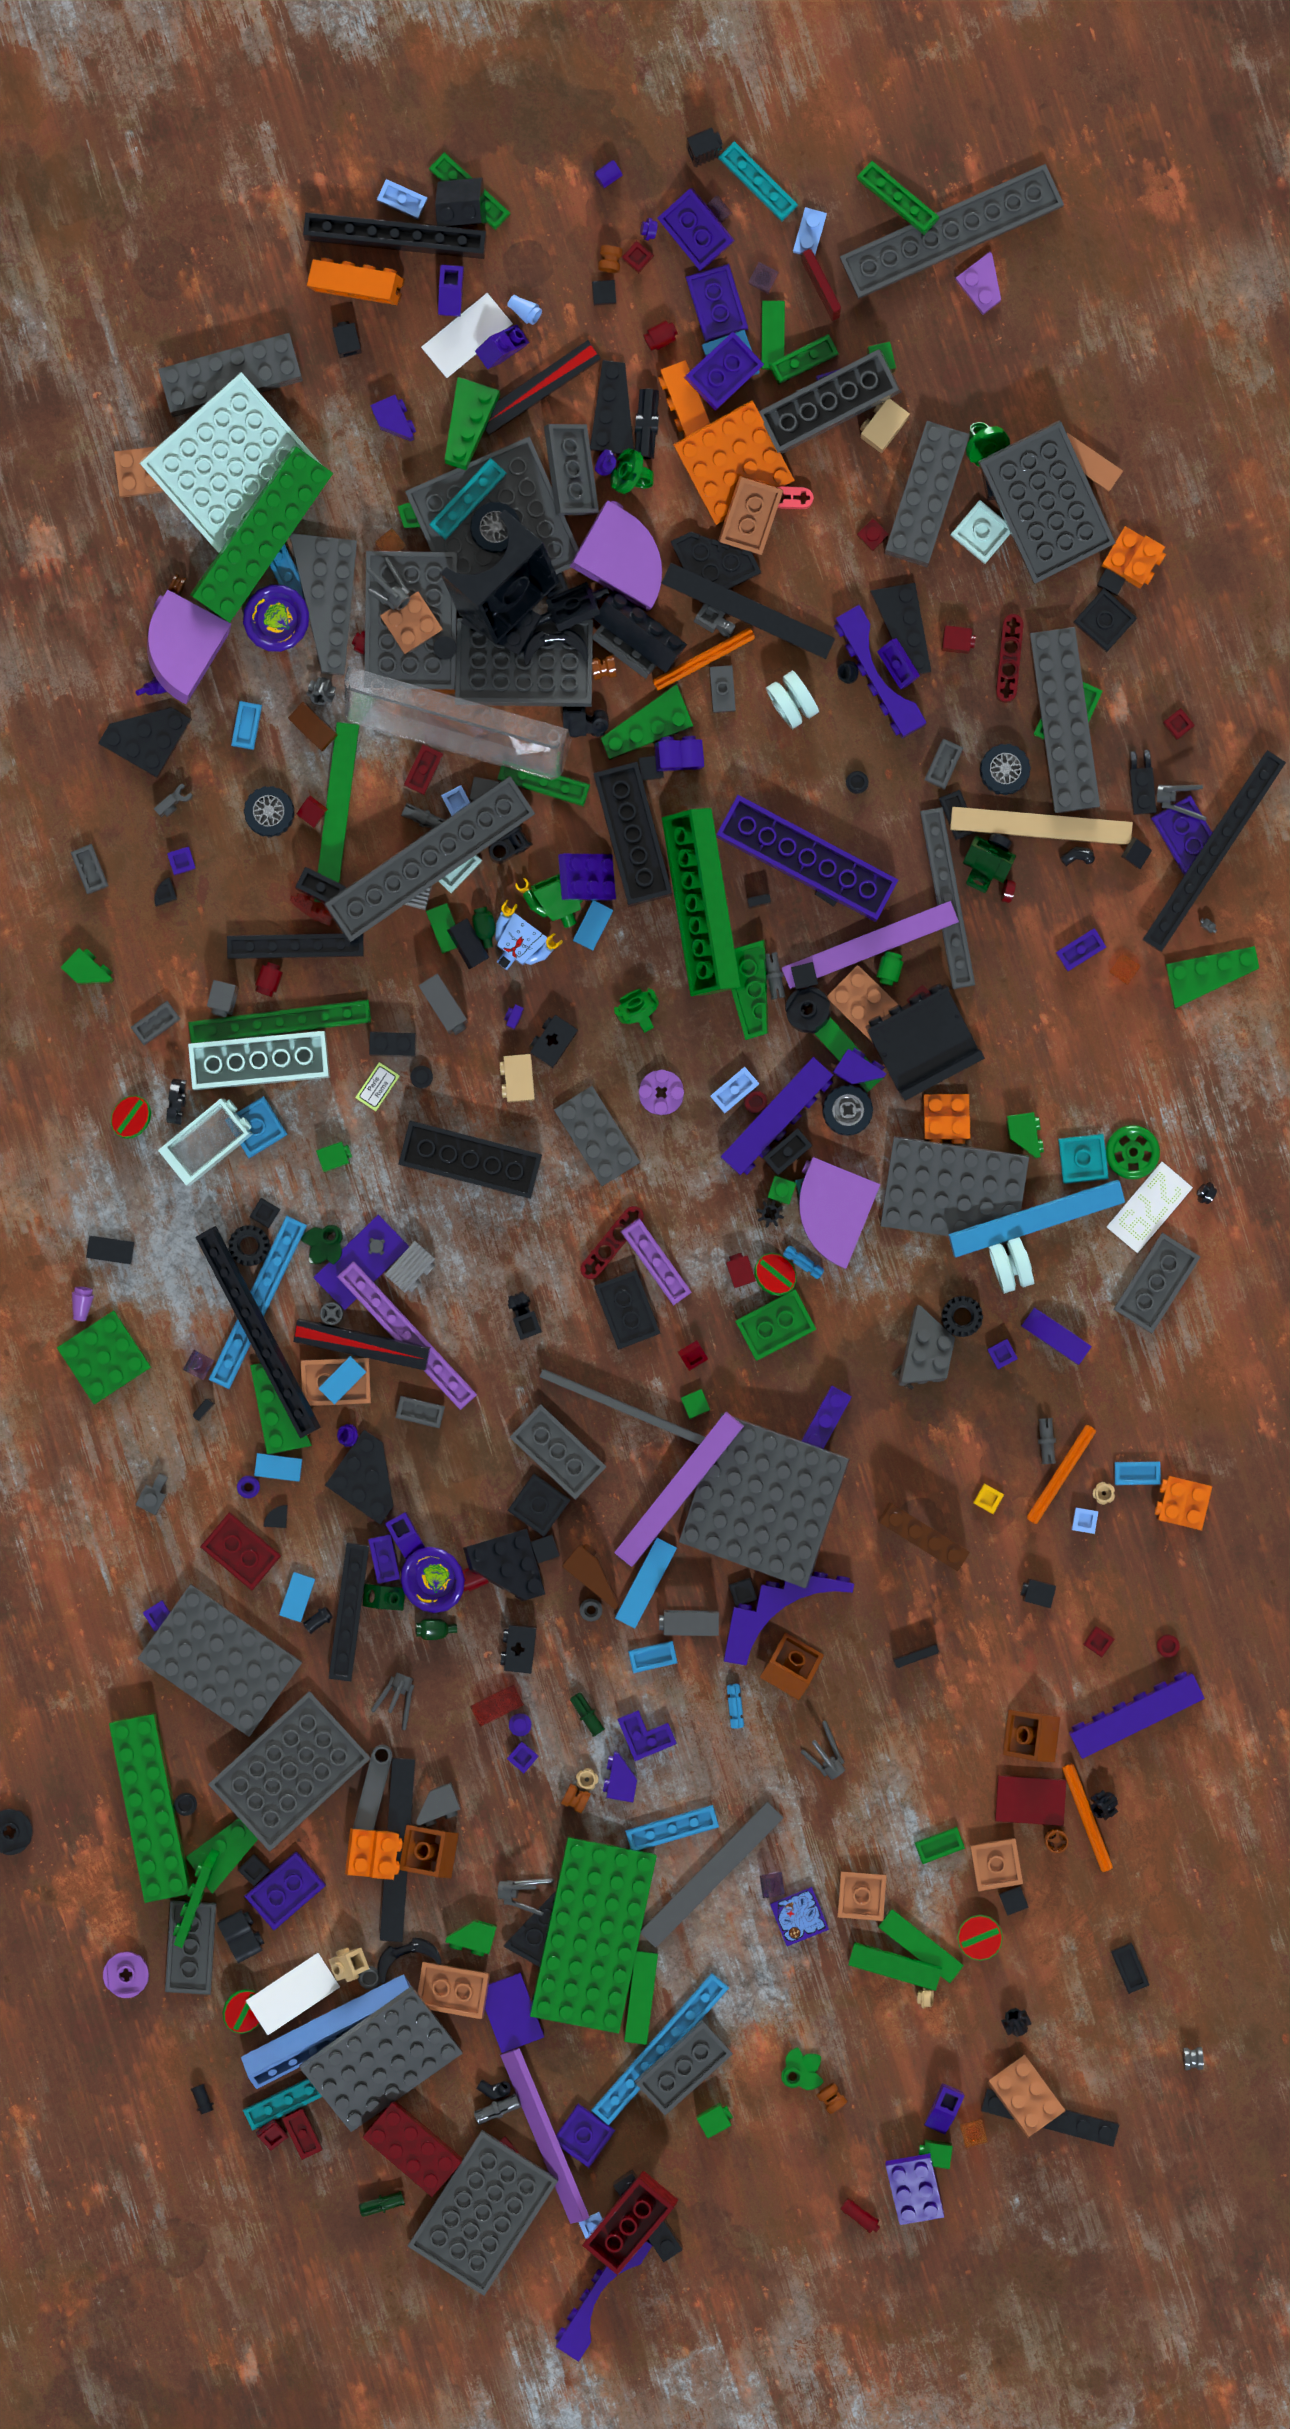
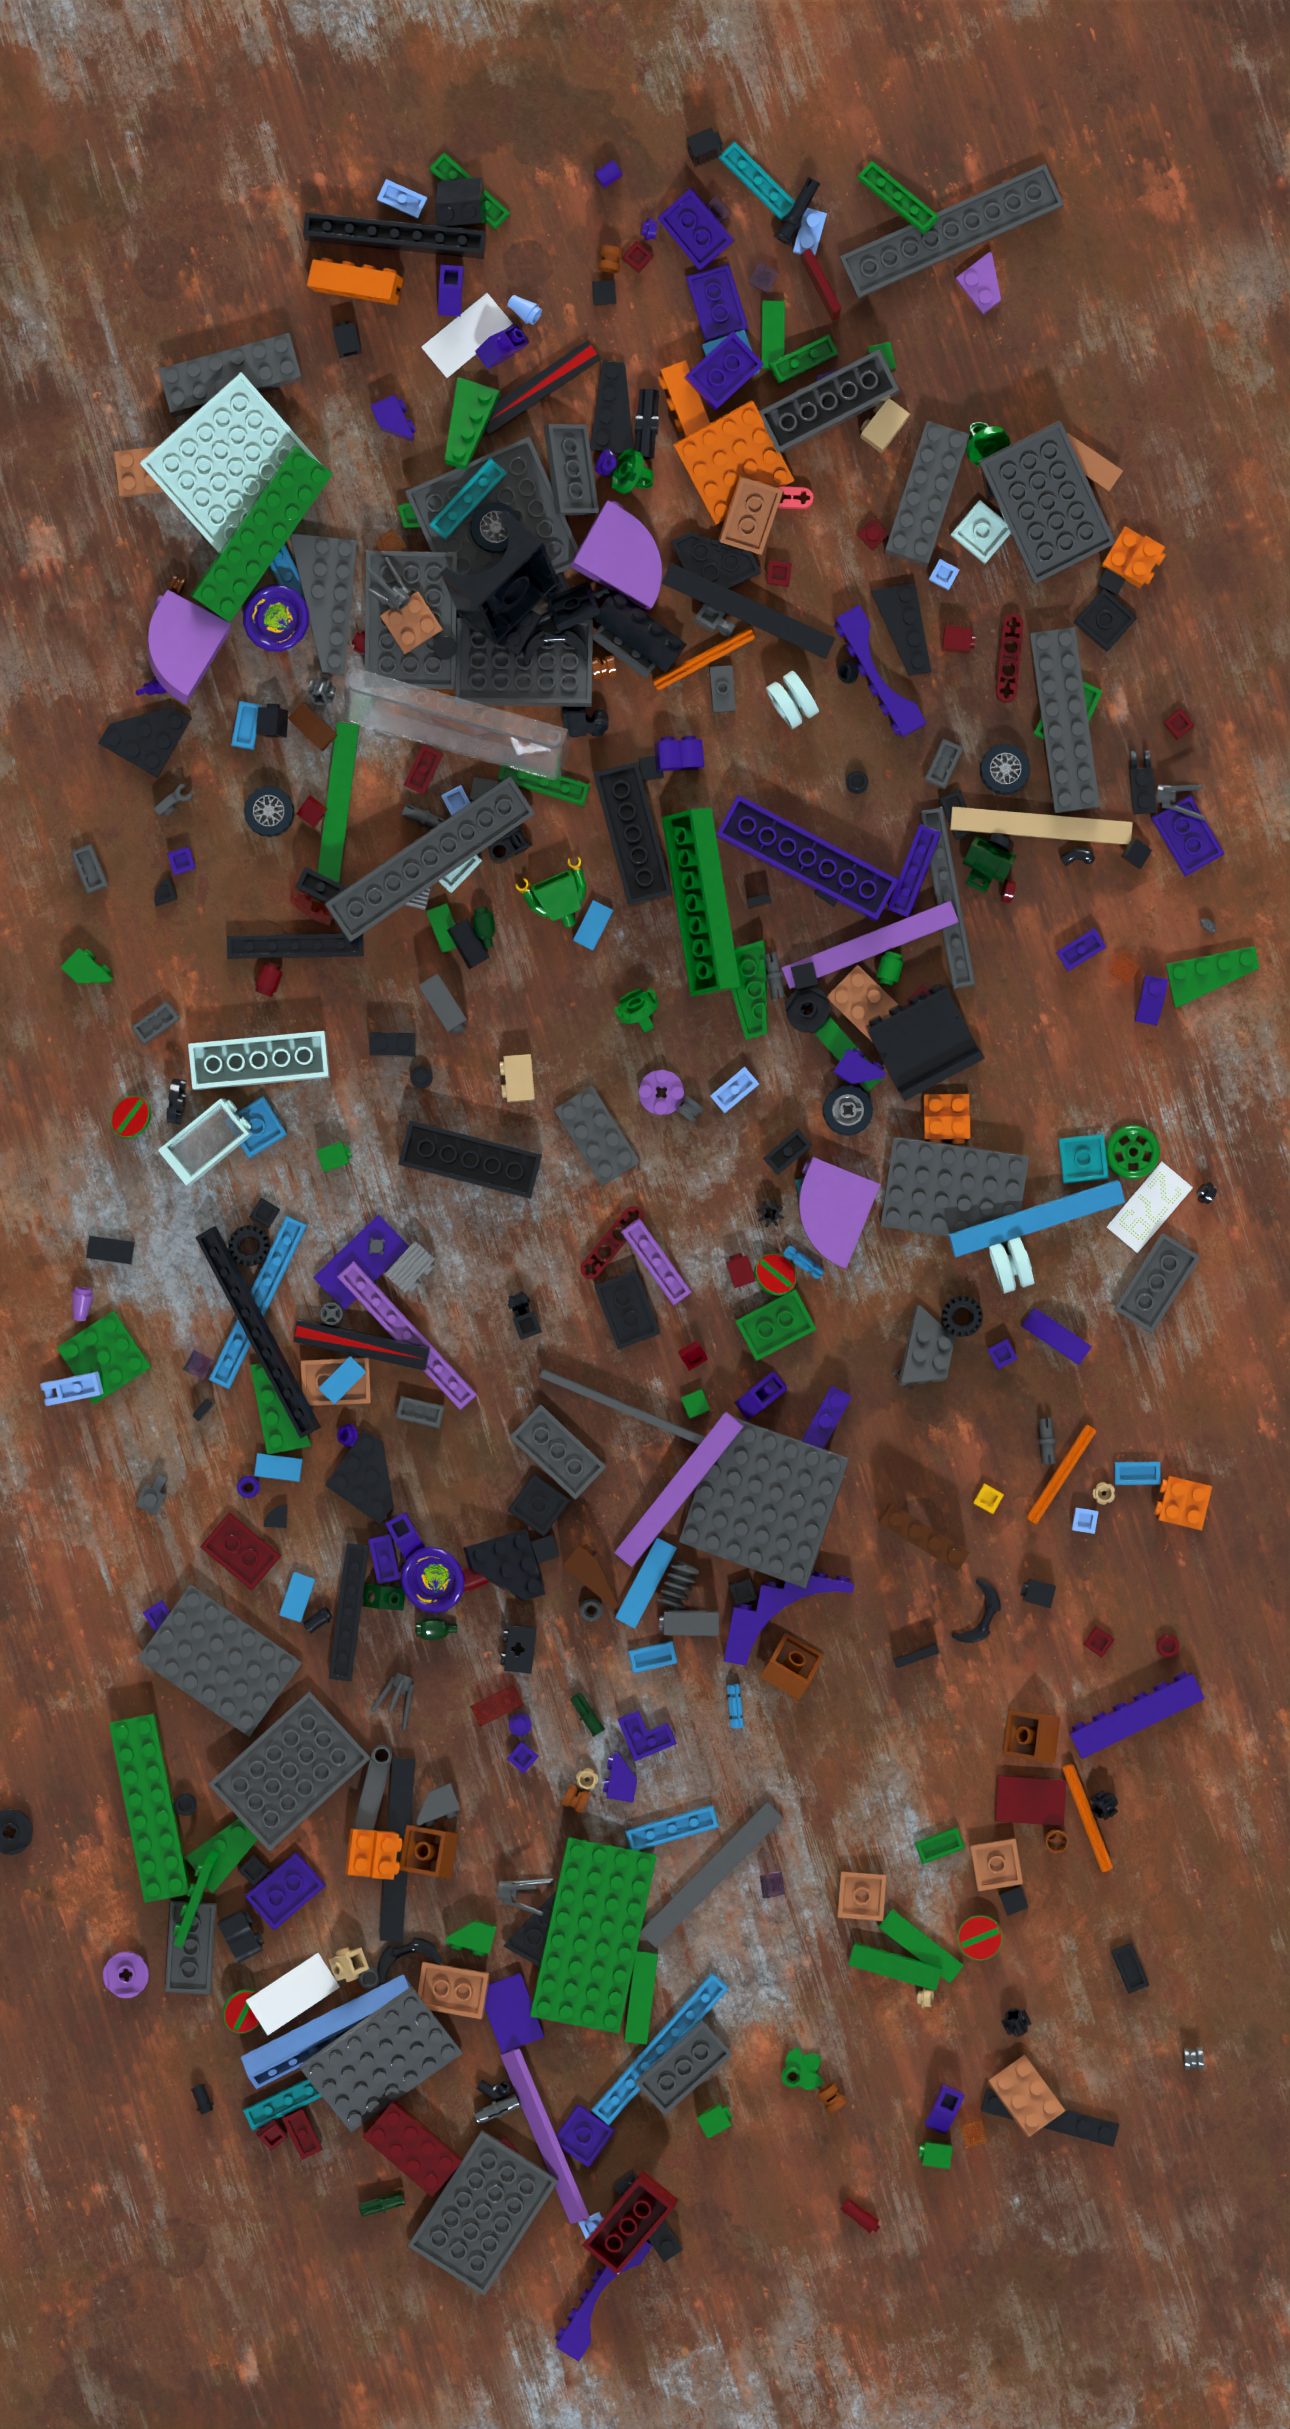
green tile [188,1000,371,1043] -> none
dark grey brick [207,980,239,1017] -> none
dark green plate [301,1225,343,1265] -> none
sticker [355,1062,399,1111] -> none
light blue torso [495,900,563,970] -> none
dark purple plate [504,1004,524,1030] -> none
black brick [529,1015,578,1068] -> none
dark purple plate [558,853,616,900] -> none
green wing [601,684,693,760] -> none
dark red brick [643,320,678,351] -> none
dark purple brick [720,1057,833,1176] -> none
dark red tile [744,1091,767,1114] -> none
green brick [767,1176,796,1205] -> none
tile [770,1887,829,1946] -> none
dark grey plant [801,1721,845,1780] -> none
dark purple plate [877,638,920,689] -> none
plate [885,2153,944,2225] -> none
green slope [1006,1112,1044,1159] -> none
black plate [1142,750,1286,952] -> none
none -> light blue plate [40,1371,103,1406]
none -> black brick [256,703,288,738]
none -> dark grey piece [657,1559,699,1610]
none -> dark grey wheel [676,1096,704,1124]
none -> dark purple slope [734,1371,788,1420]
none -> dark red plate [767,561,792,587]
none -> black pin [773,177,820,246]
none -> dark purple plate [888,824,942,917]
none -> light blue plate [929,559,959,591]
none -> black piece [952,1579,1001,1643]
none -> dark purple slope [1135,975,1168,1026]

